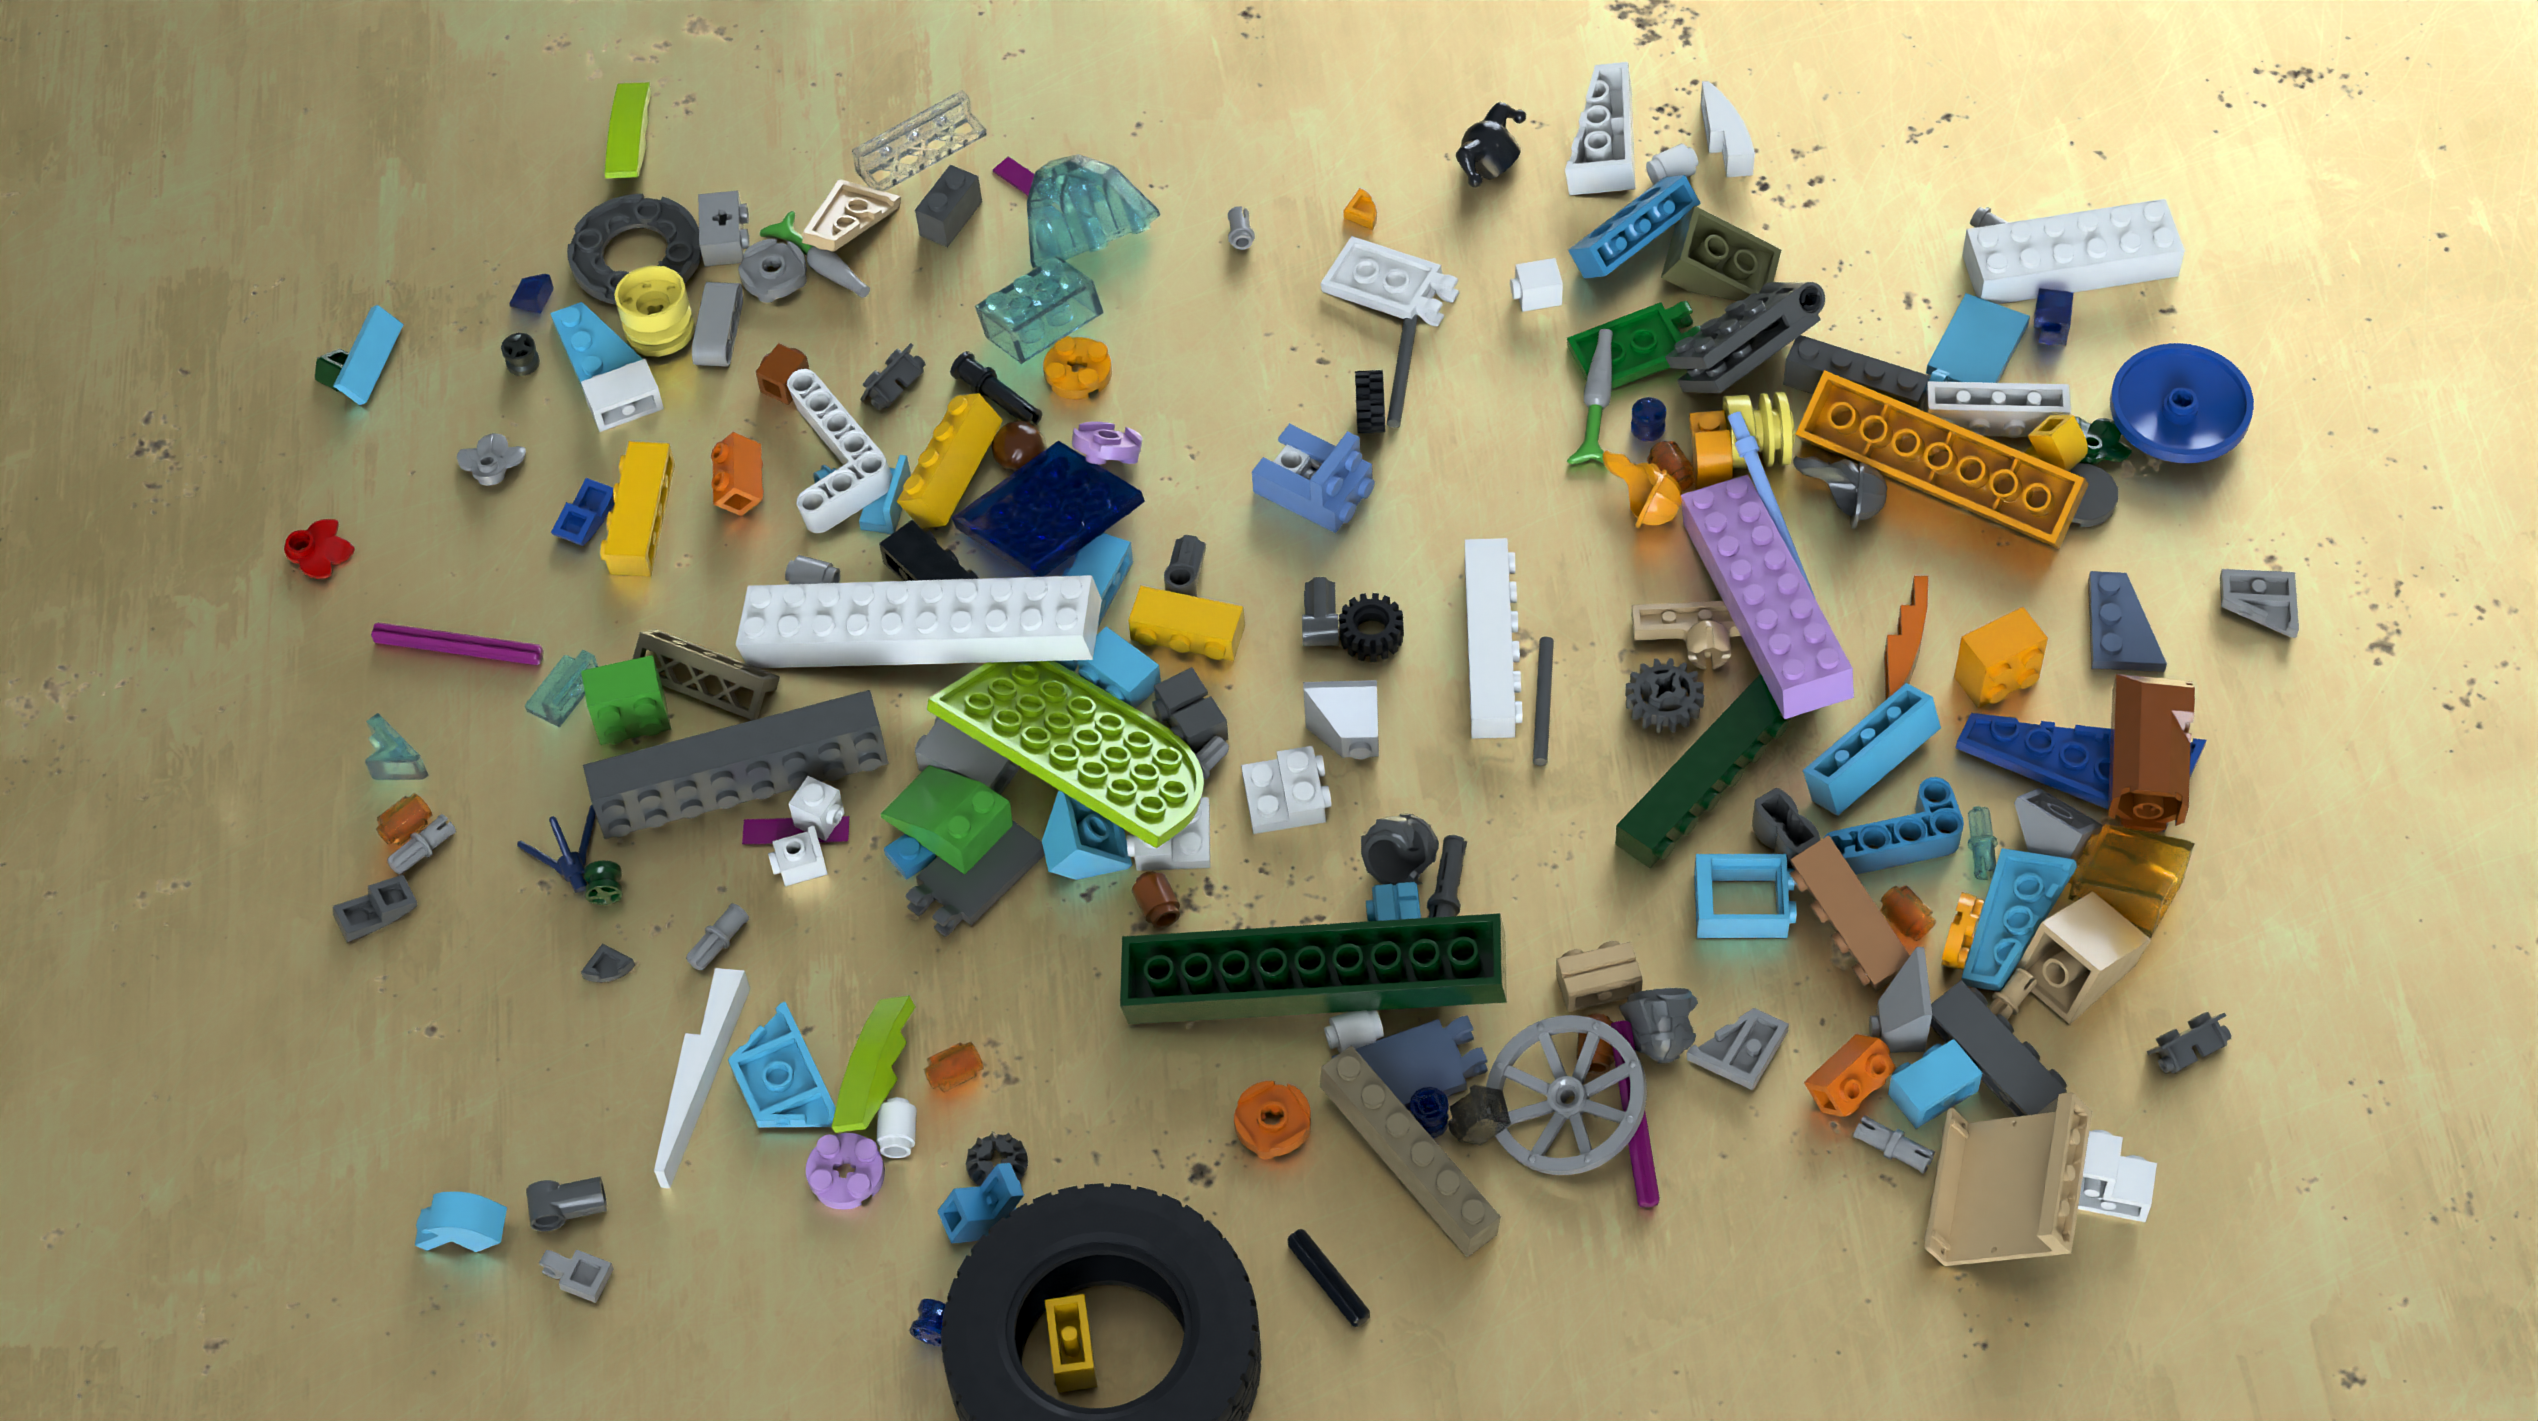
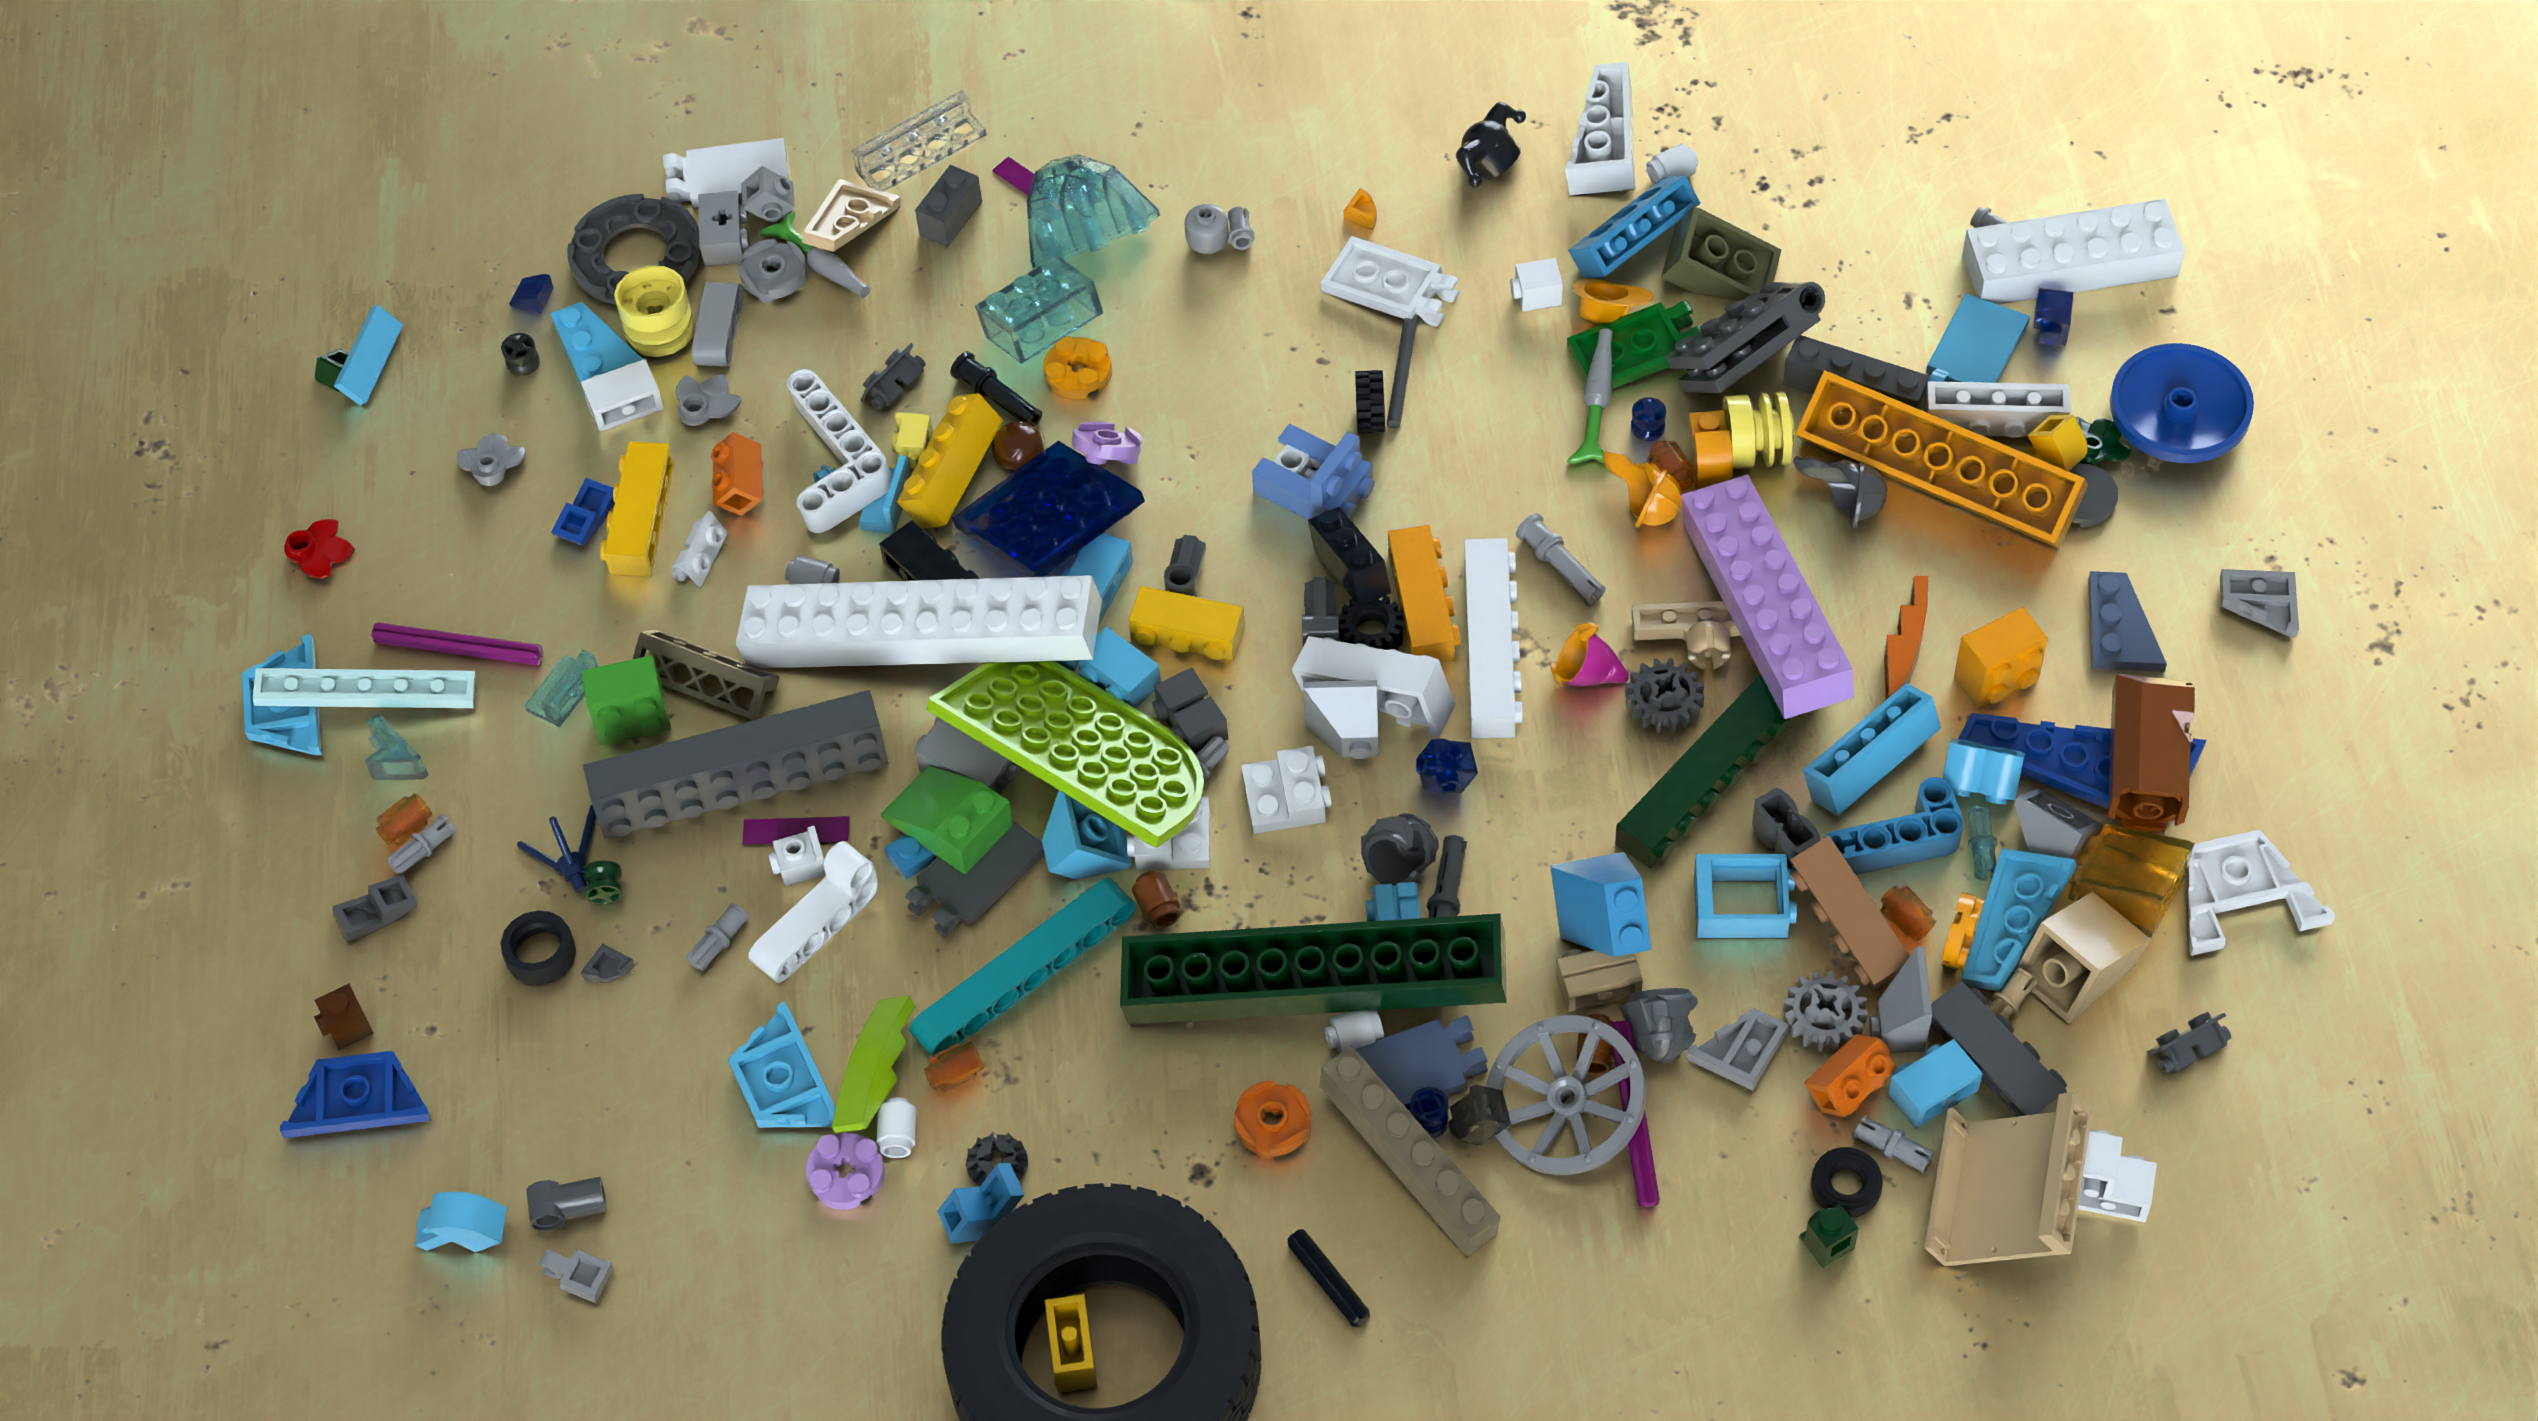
lime slope [605,82,651,179] -> none
white slope [654,968,750,1188] -> none
dark orange brick [755,343,810,405] -> none
white brick [789,776,845,841] -> none
clear blue wheel [909,1299,945,1346] -> none
dark grey bar [1533,637,1554,766] -> none
white slope [1700,81,1755,177] -> none
light blue bar [1728,411,1816,600] -> none
none -> medium azure wing [242,634,322,755]
none -> light aqua plate [252,668,476,708]
none -> blue wing [280,1051,431,1138]
none -> reddish brown brick [314,983,374,1050]
none -> black tyre [500,910,576,985]
none -> white tile [663,138,789,208]
none -> white hinge [671,511,728,588]
none -> light grey plate [675,374,741,425]
none -> light grey brick [741,166,795,224]
none -> white beam [749,841,878,983]
none -> light yellow brick [892,412,933,469]
none -> teal beam [909,878,1136,1059]
none -> light grey head [1184,204,1229,254]
none -> white wedge [1292,636,1455,737]
none -> black brick [1308,507,1391,607]
none -> light orange brick [1388,525,1461,663]
none -> clear blue brick [1416,738,1478,794]
none -> light grey pin [1516,513,1606,604]
none -> hat [1550,622,1629,687]
none -> dark azure slope [1550,852,1651,957]
none -> light orange piece [1572,278,1653,325]
none -> light grey gear [1783,971,1868,1052]
none -> dark green brick [1799,1204,1859,1268]
none -> black tyre [1811,1147,1883,1218]
none -> medium azure brick [1942,738,2025,804]
none -> white wing [2186,829,2335,956]

